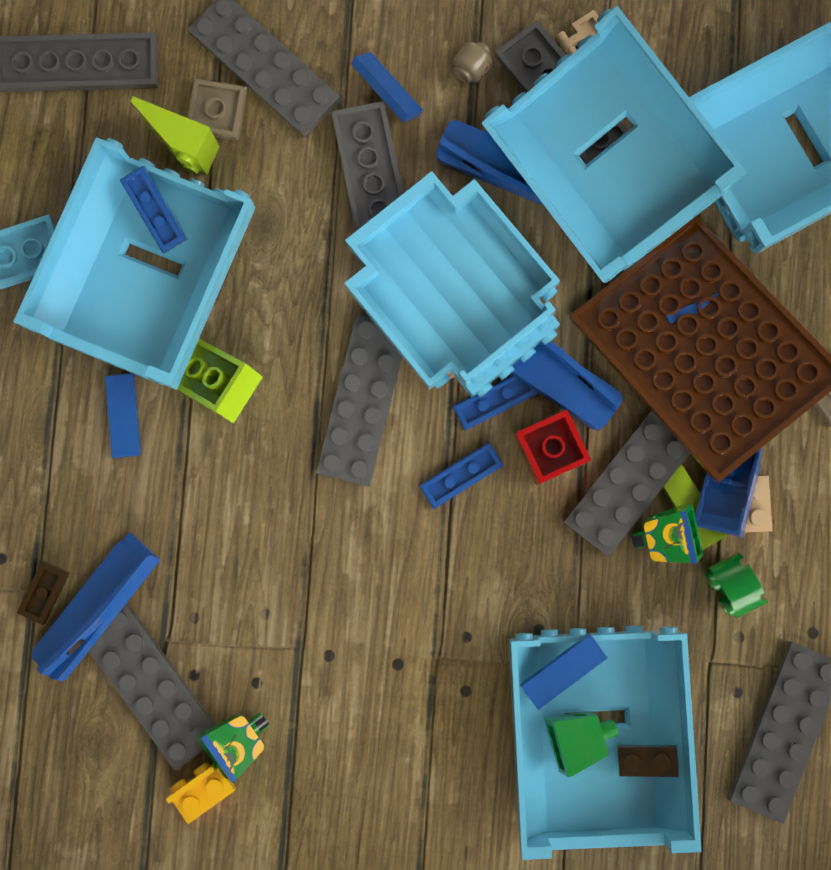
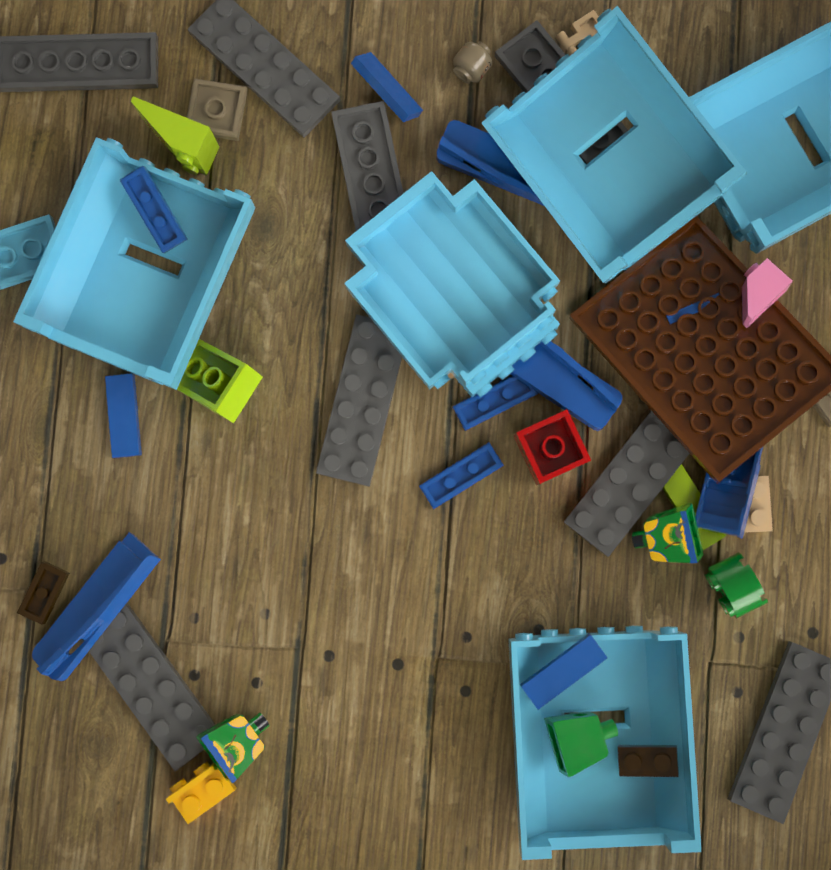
none -> bright pink slope [742,258,792,328]

